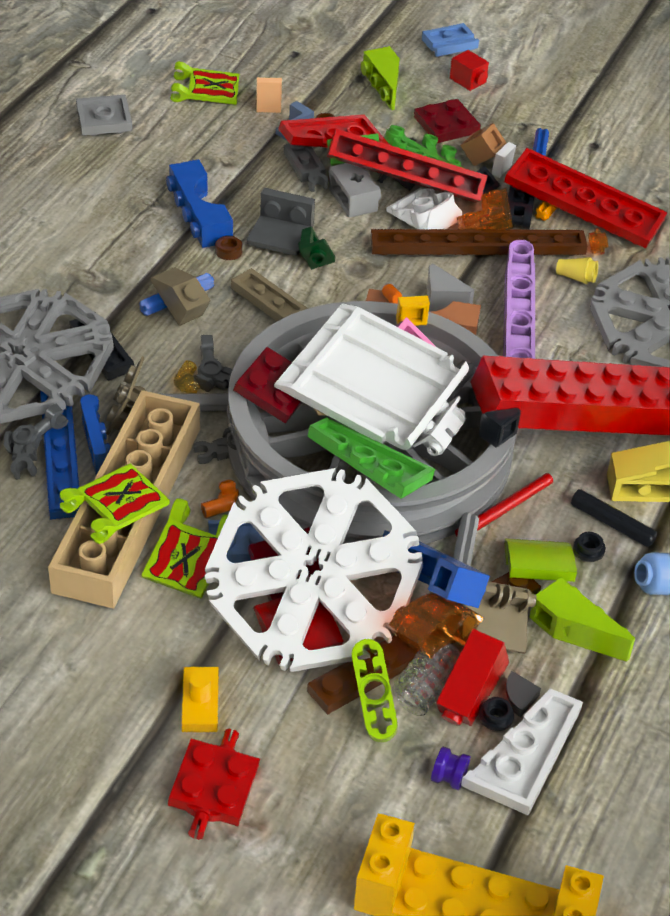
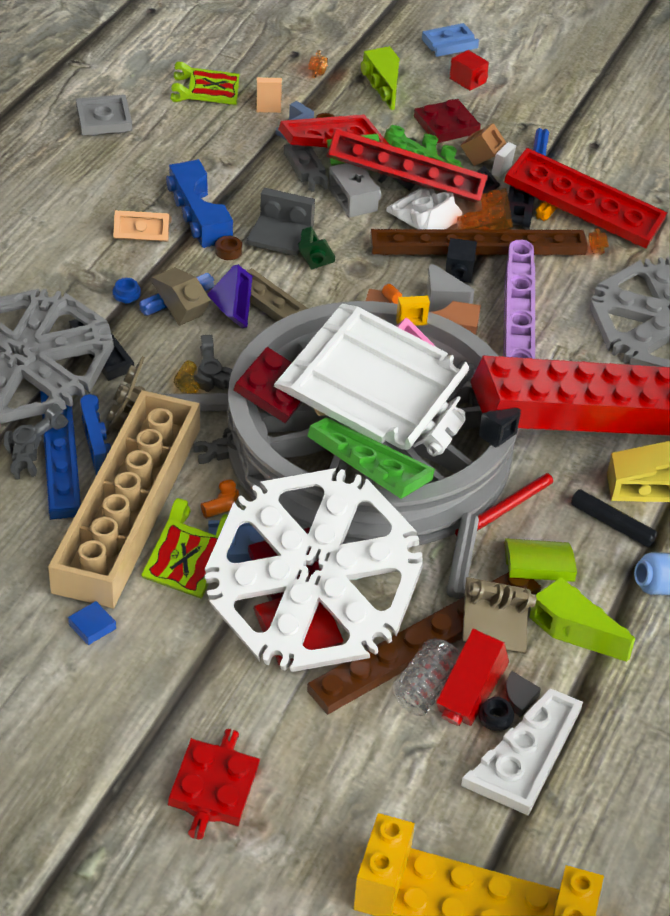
lime flag [59,463,170,544] -> none
yellow tile [182,667,219,732] -> none
lime beam [352,639,398,742] -> none
blue arch [382,530,490,608] -> none
clear orange brick [388,593,484,659] -> none
dark purple wheel [431,746,471,791] -> none
light yellow cone [556,257,598,284] -> none
black plate [573,532,606,562] -> none
none -> blue tile [68,601,116,645]
none -> light nougat panel [113,210,172,242]
none -> blue plate [113,278,141,303]
none -> dark purple slope [207,264,253,328]
none -> clear orange plate [308,50,328,79]
none -> black brick [445,238,477,283]

